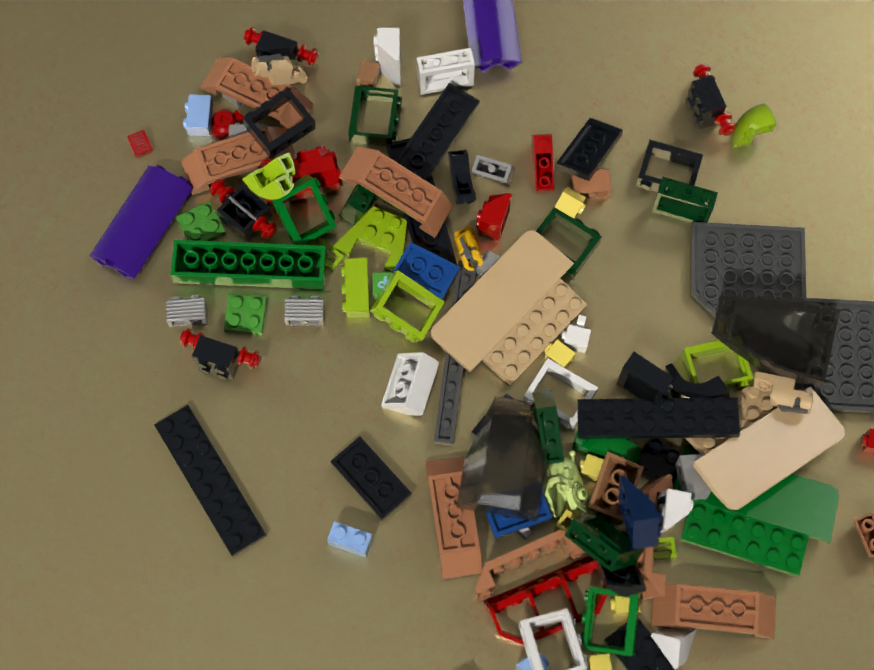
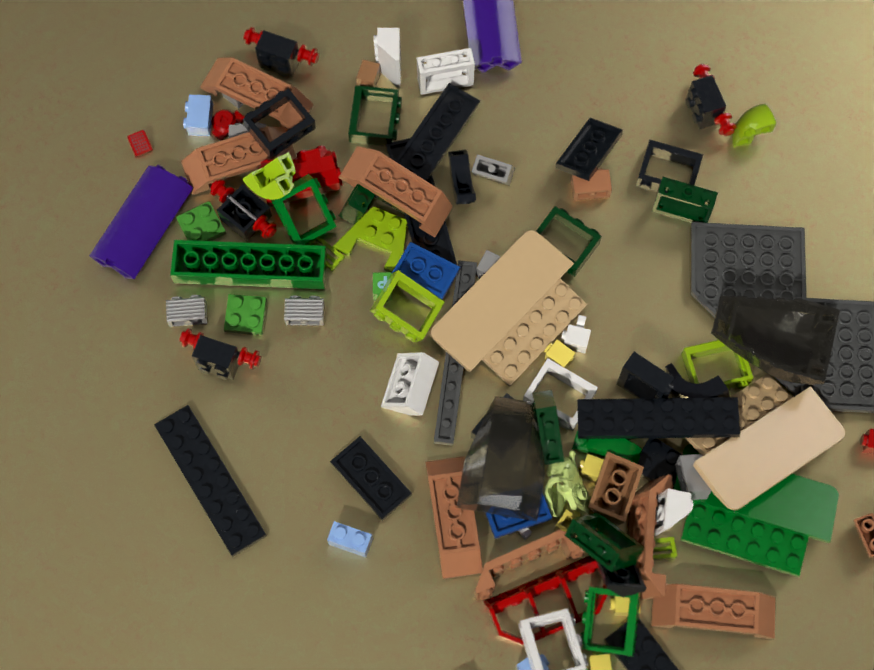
tan plate [252,54,308,85] -> none
lime brick [341,258,370,318] -> none
yellow plate [454,224,484,271] -> none
red slope [476,193,512,242] -> none
red slope [532,134,554,191] -> none
light yellow brick [555,187,586,218] -> none
dark blue slope [619,476,661,549] -> none
white slope [651,628,696,670] -> none
tan plate [754,371,814,414] -> none

